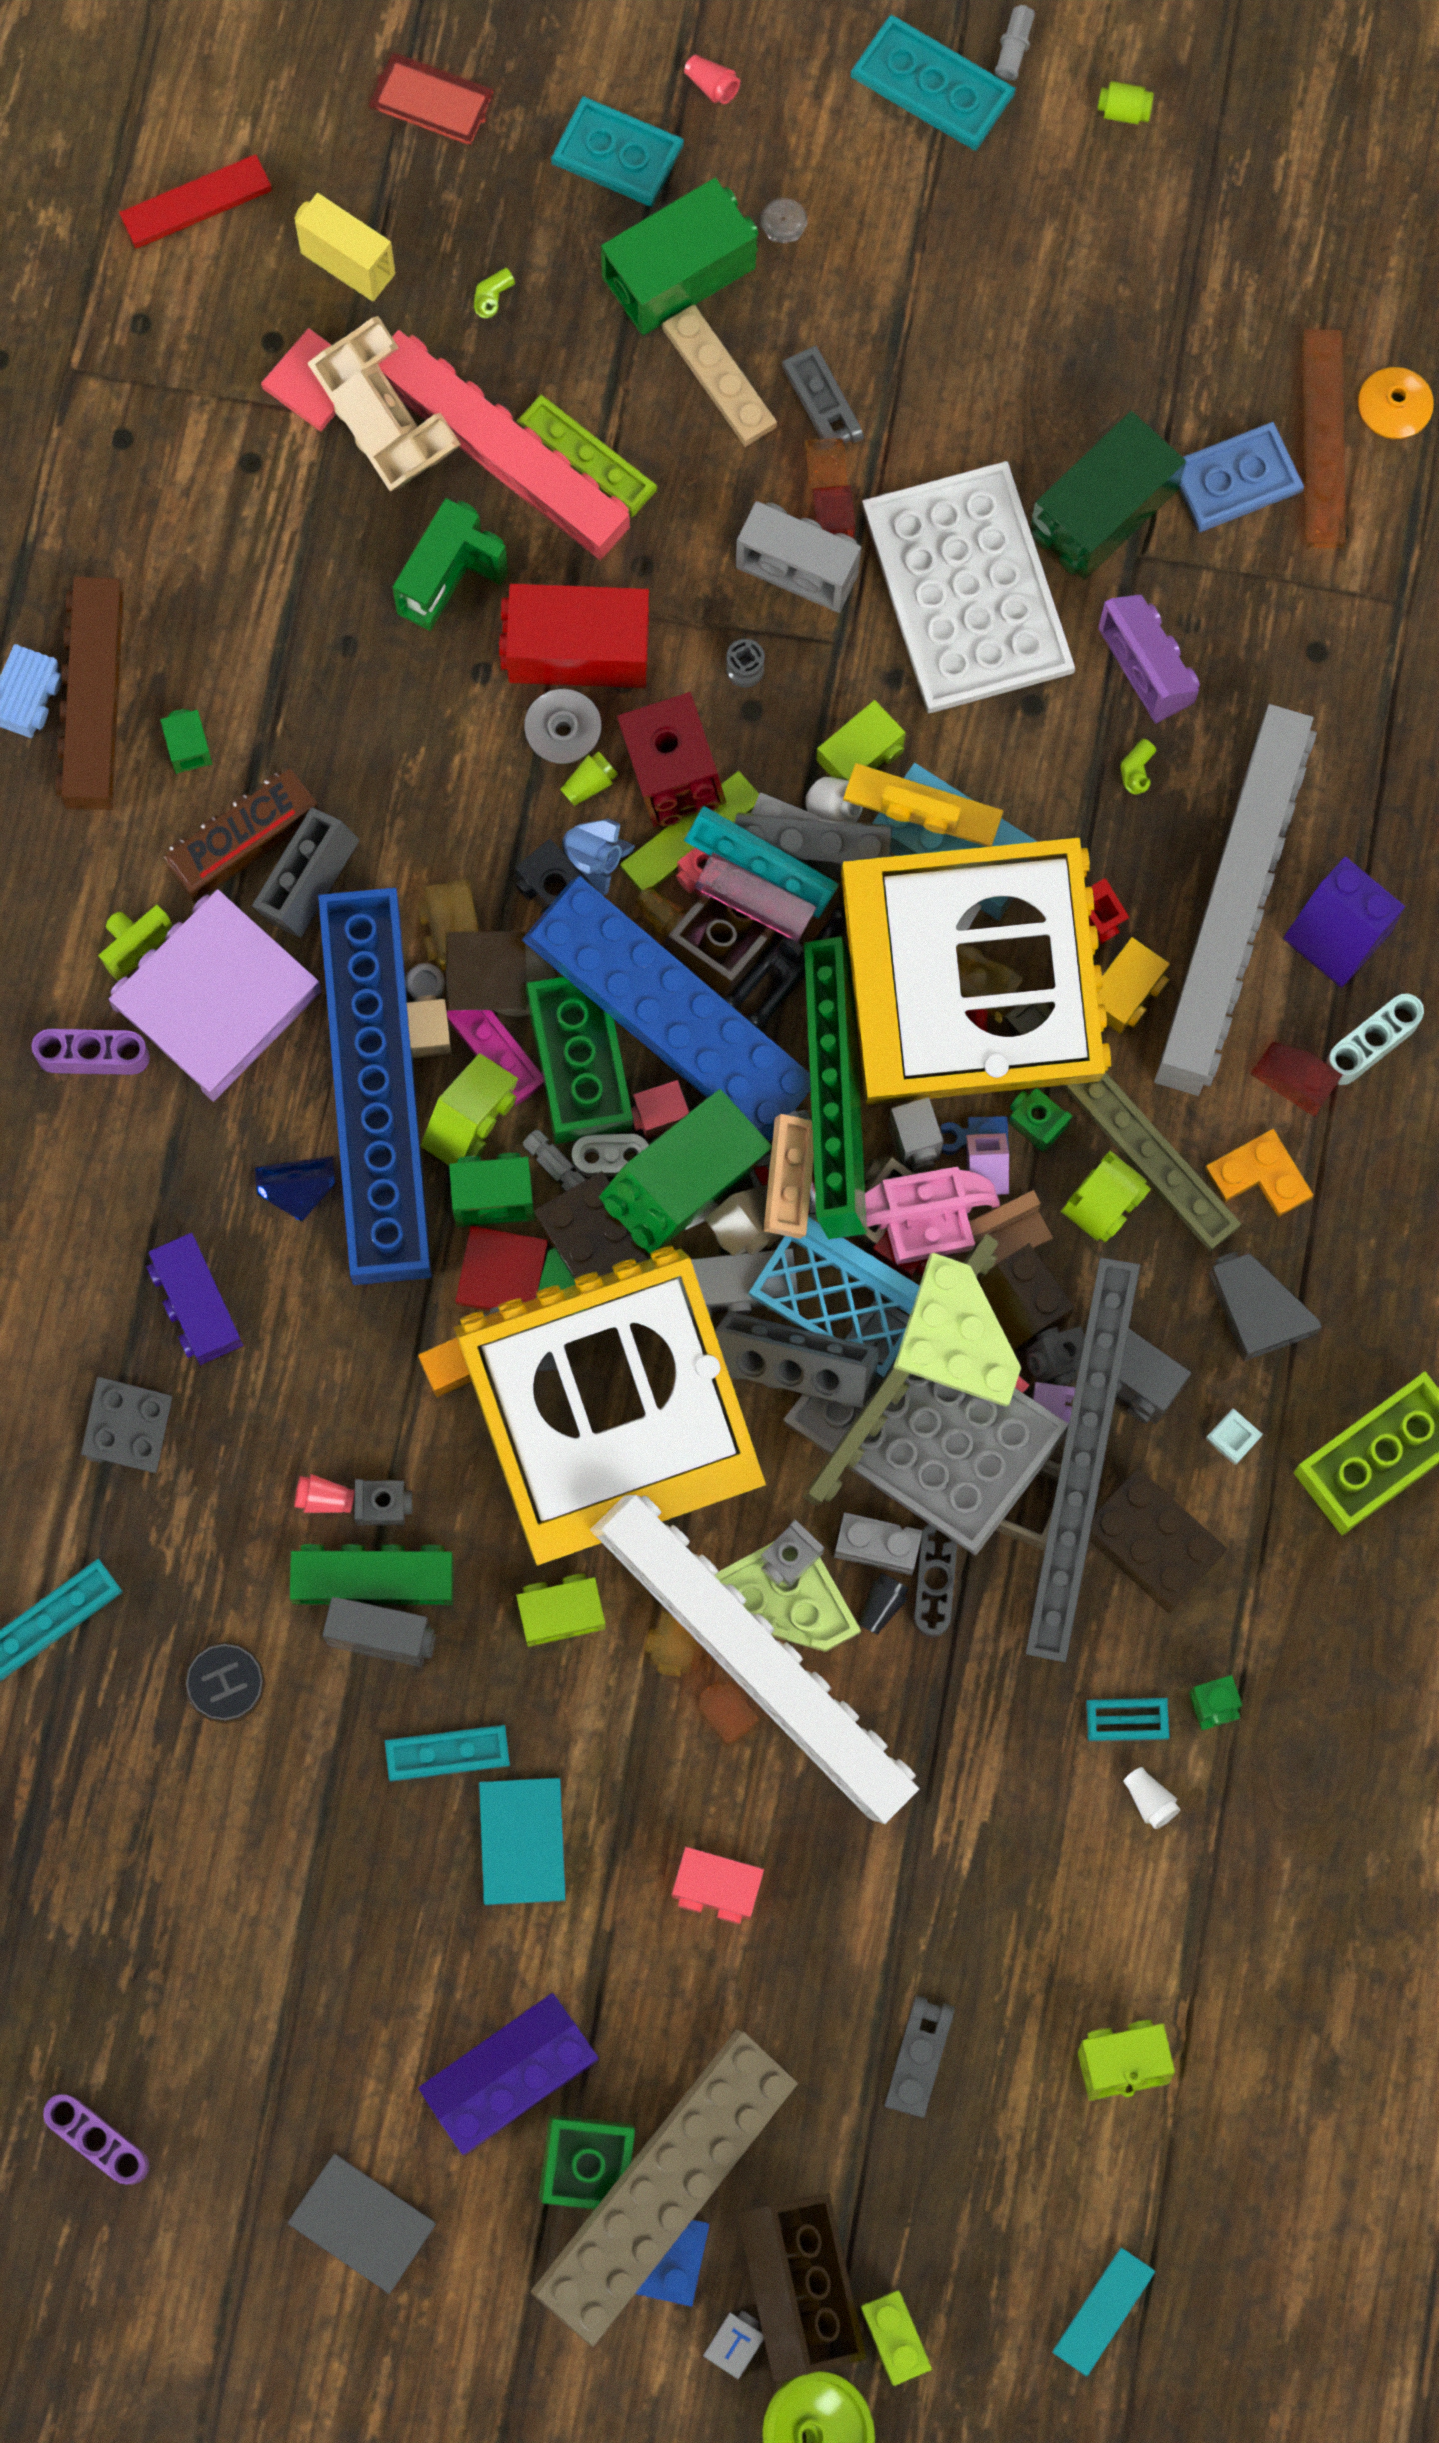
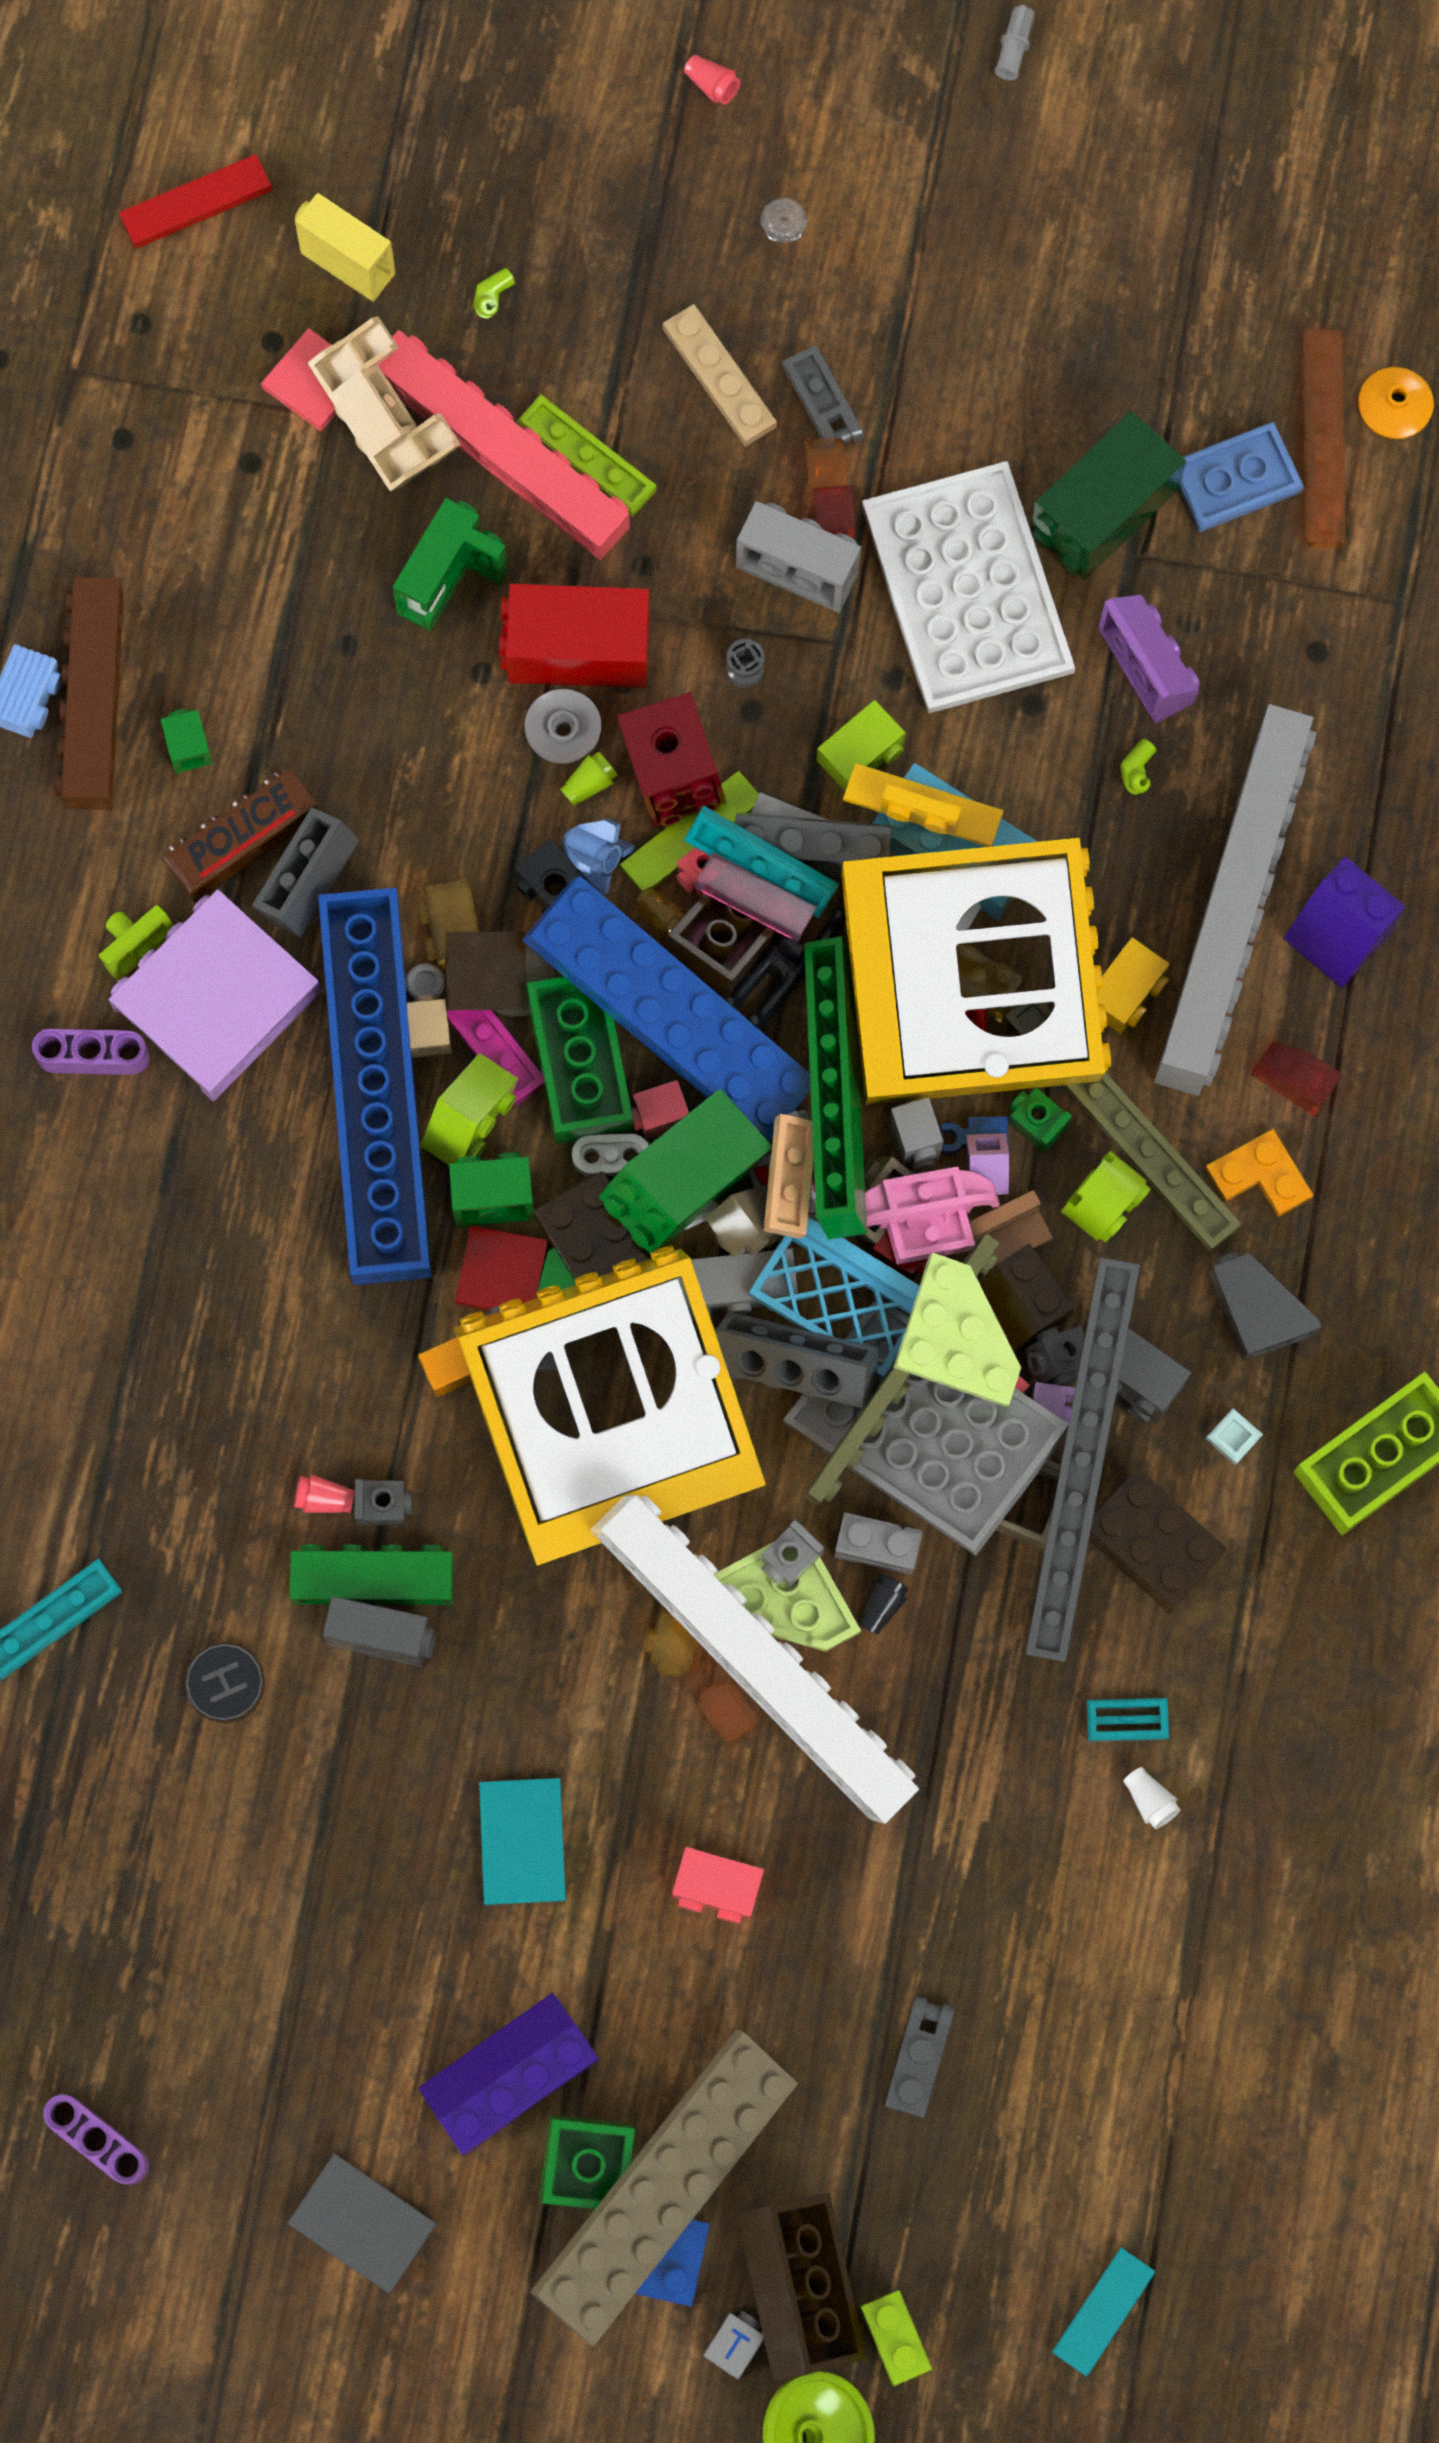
dark grey hinge [81,1377,172,1473] -> none
dark purple brick [146,1232,243,1365] -> none
clear blue slope [255,1156,335,1222] -> none
clear red piece [369,52,494,145] -> none
teal tile [385,1725,510,1782] -> none
lime brick [516,1574,606,1647] -> none
light grey axle [523,1129,587,1191] -> none
teal tile [551,96,684,207] -> none
green brick [601,177,759,336] -> none
white head [805,777,863,822] -> none
teal tile [850,14,1016,151] -> none
dark grey beam [914,1524,957,1638] -> none
red brick [1071,878,1129,944] -> none
lime brick [1078,2020,1175,2101] -> none
lime brick [1098,81,1154,125] -> none
green brick [1189,1675,1243,1731] -> none
light aqua beam [1324,994,1424,1085] -> none

